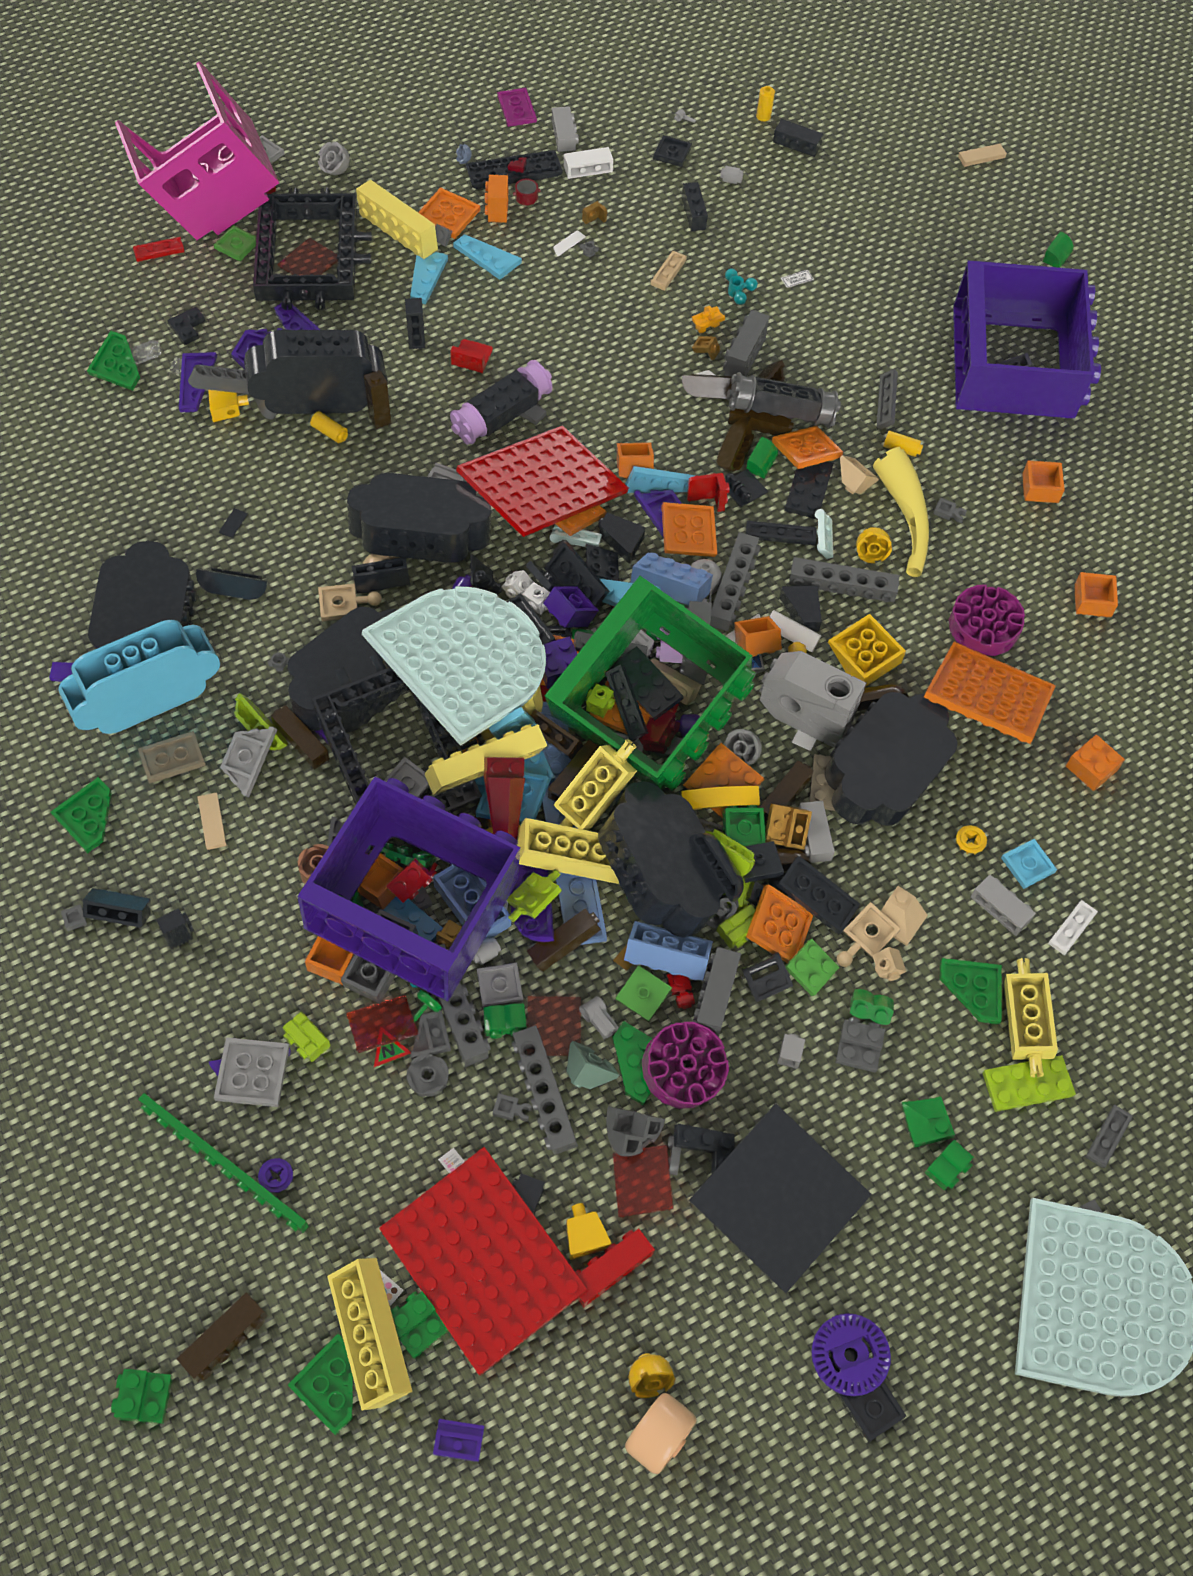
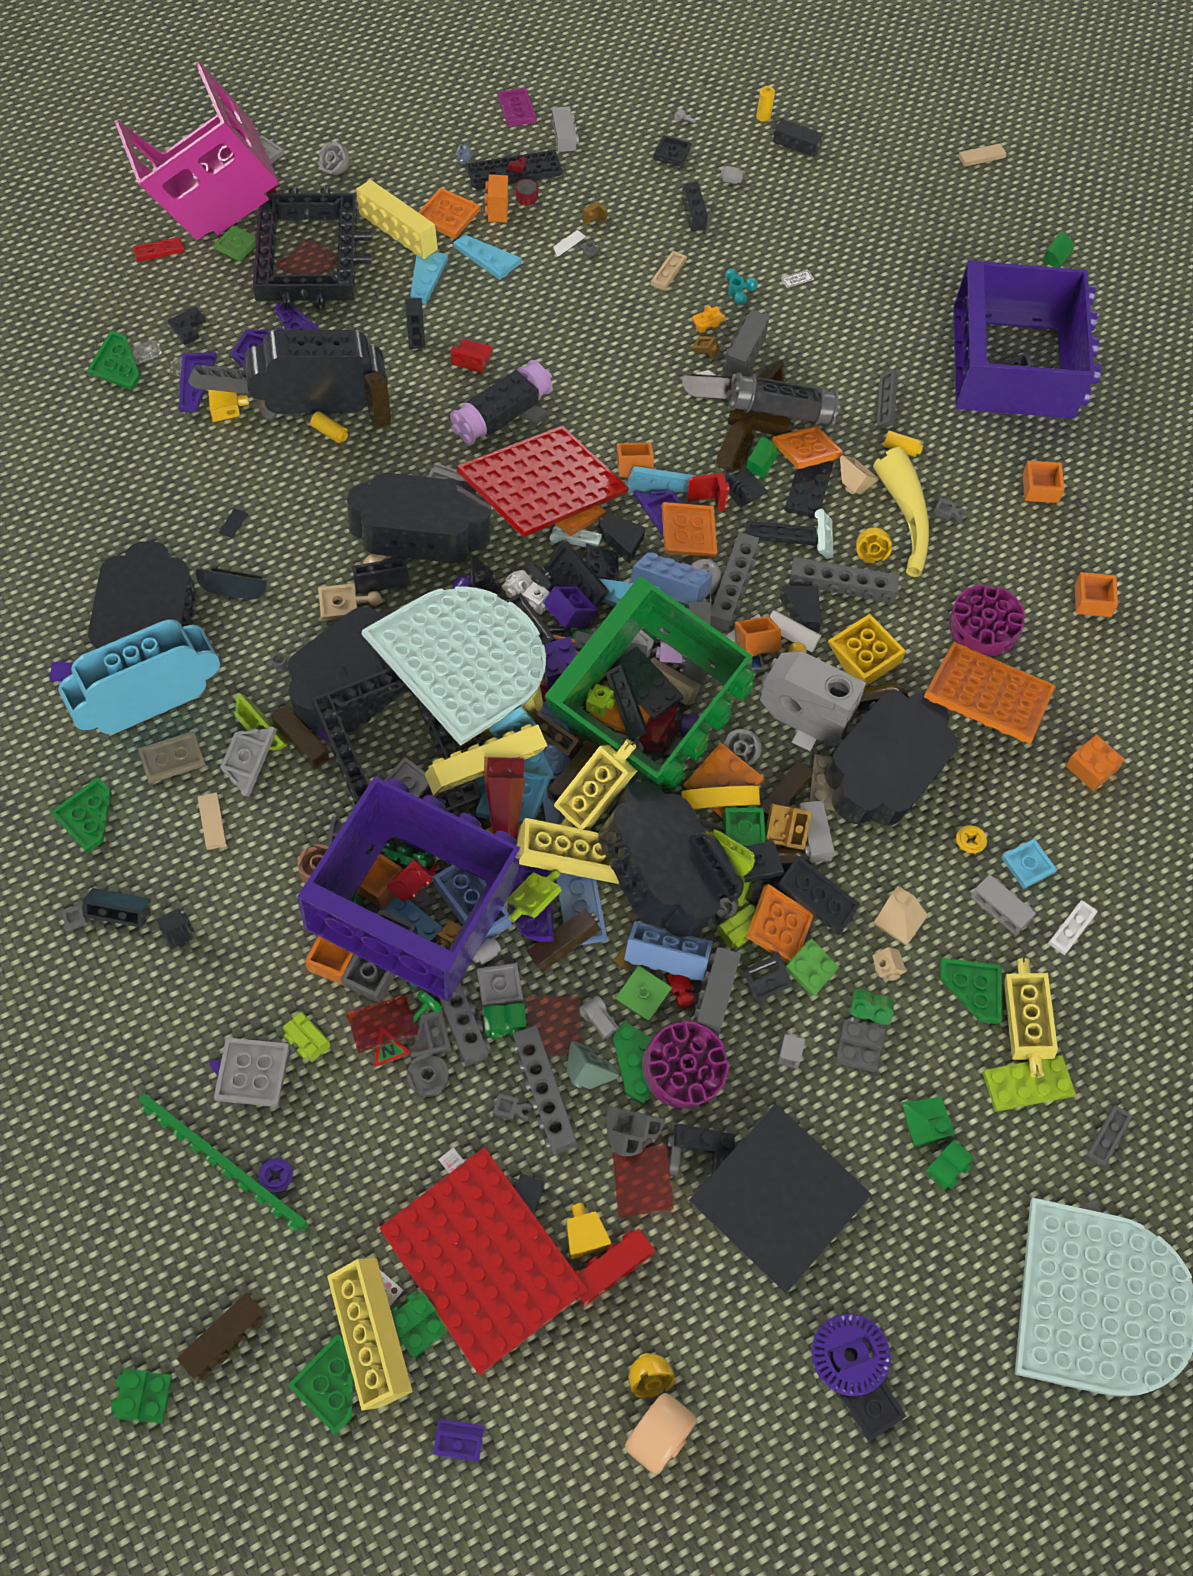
dark grey plate [435,224,452,246] -> none
white brick [564,147,613,179] -> none
tan plate [837,902,900,967] -> none

